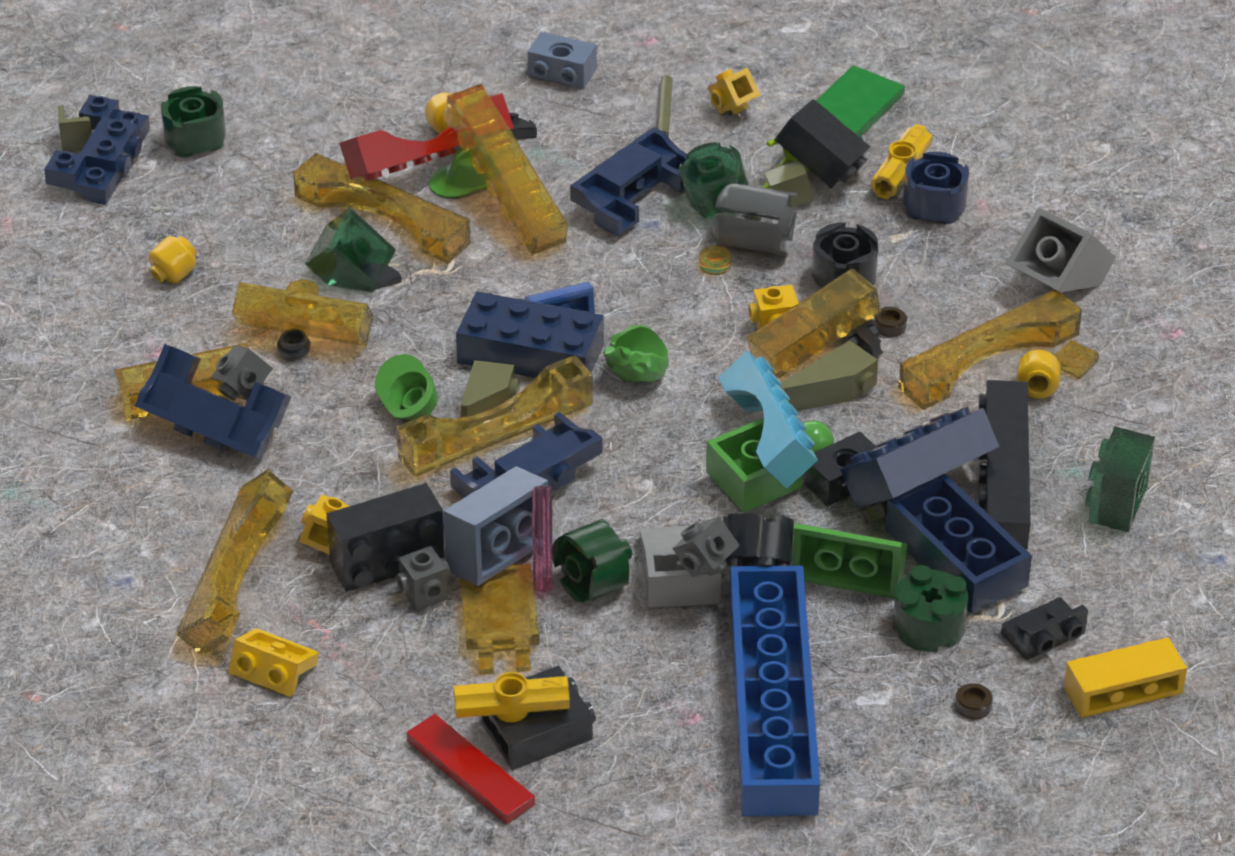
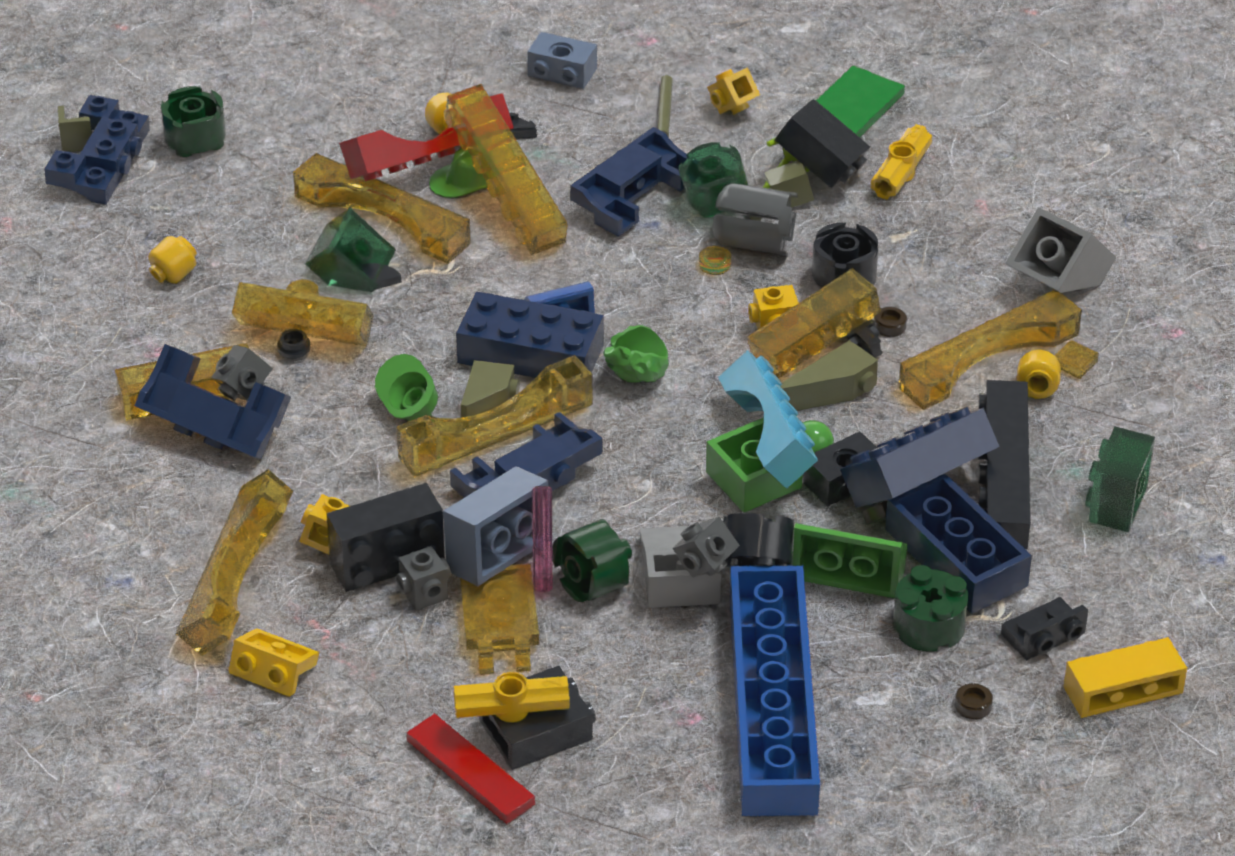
dark blue brick [903,152,969,224] -> none

